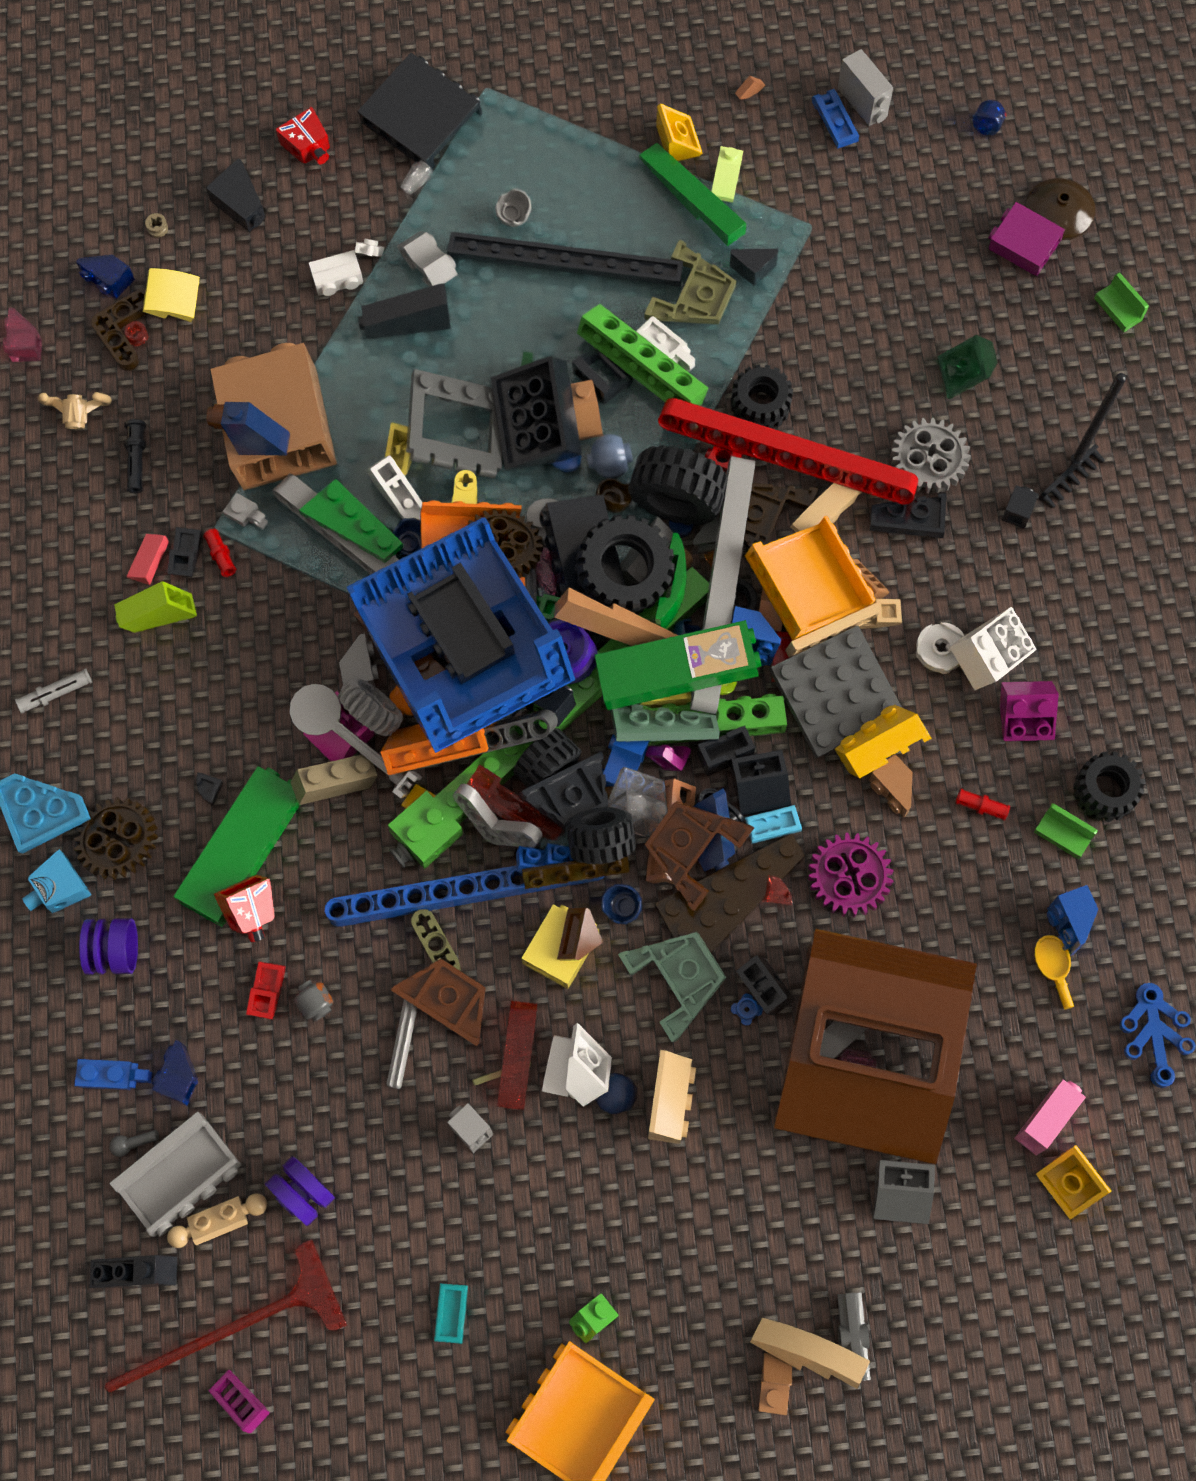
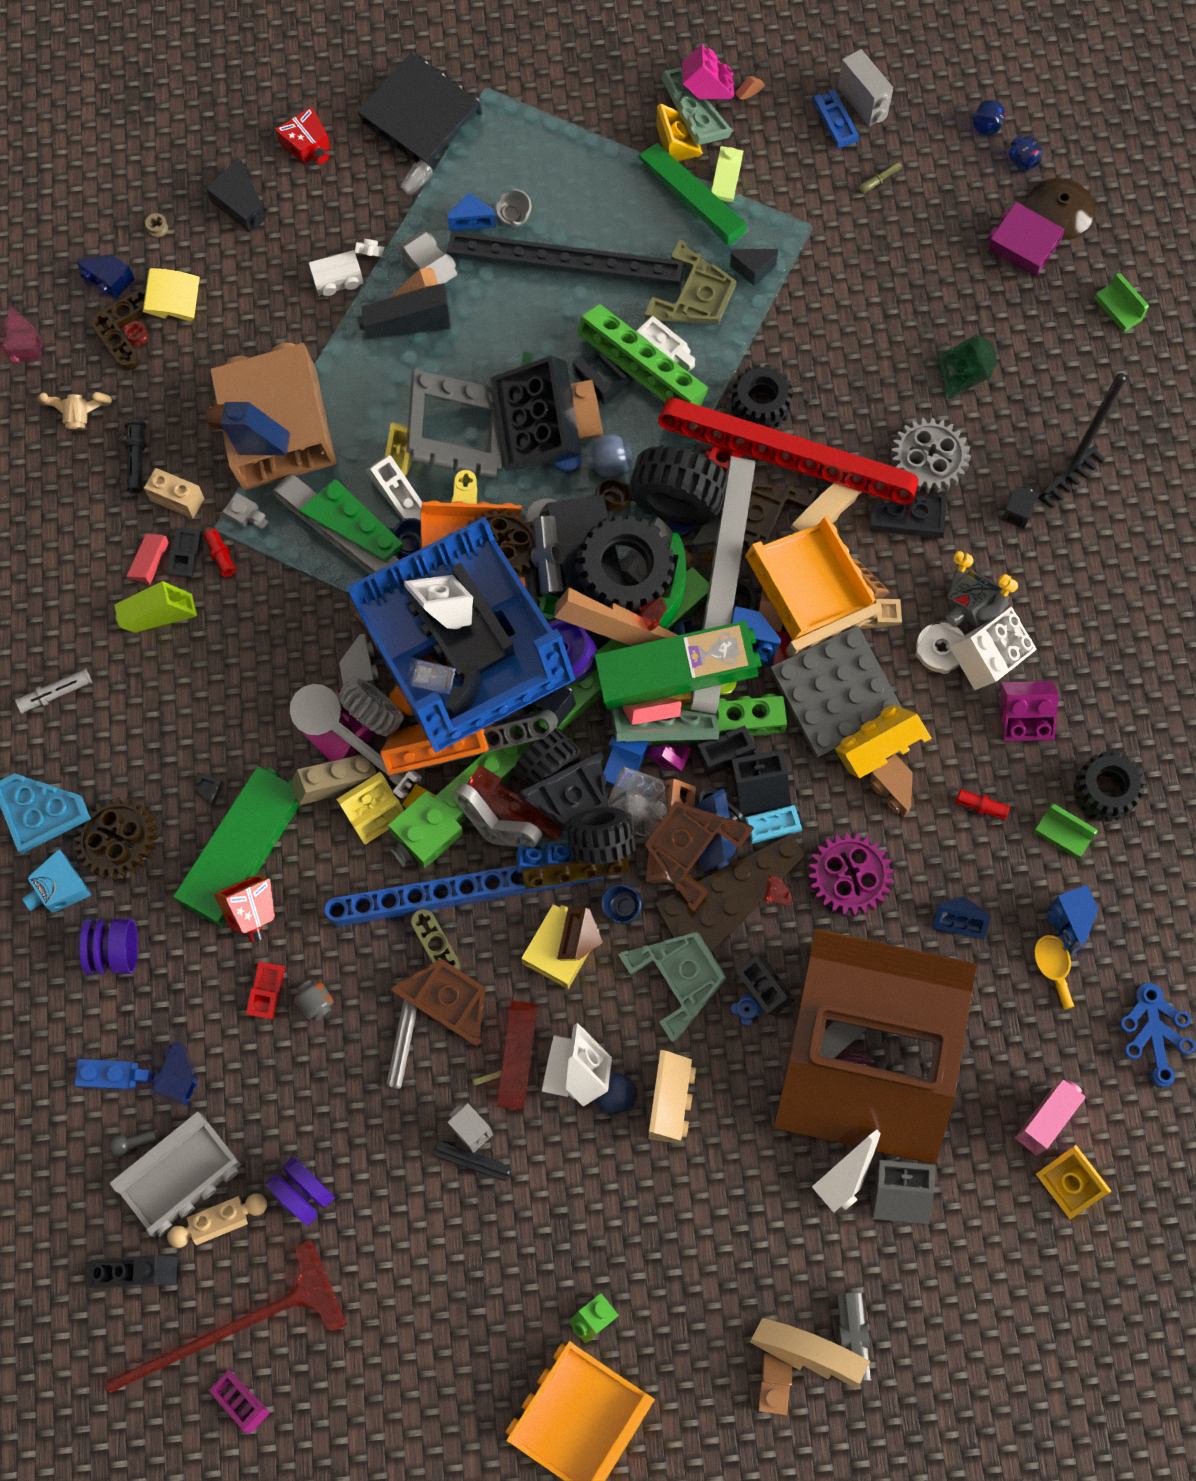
teal tile [434,1283,468,1344] -> none
none -> tan brick [144,468,204,519]
none -> light yellow slope [336,772,404,845]
none -> medium nougat slope [389,268,438,298]
none -> white slope [404,575,473,629]
none -> clear slope [405,657,456,694]
none -> black axle [433,1141,512,1181]
none -> black slope [446,665,482,720]
none -> blue slope [447,192,496,231]
none -> dark grey piece [531,516,565,595]
none -> coral slope [623,698,681,725]
none -> clear red tile [639,597,666,631]
none -> sand green wing [661,67,733,146]
none -> dark pink slope [682,44,734,99]
none -> white slope [812,1130,881,1212]
none -> olive piece [859,163,902,194]
none -> dark blue slope [932,896,990,939]
none -> dark grey torso [946,551,1018,627]
none -> clear blue head [1008,135,1043,171]

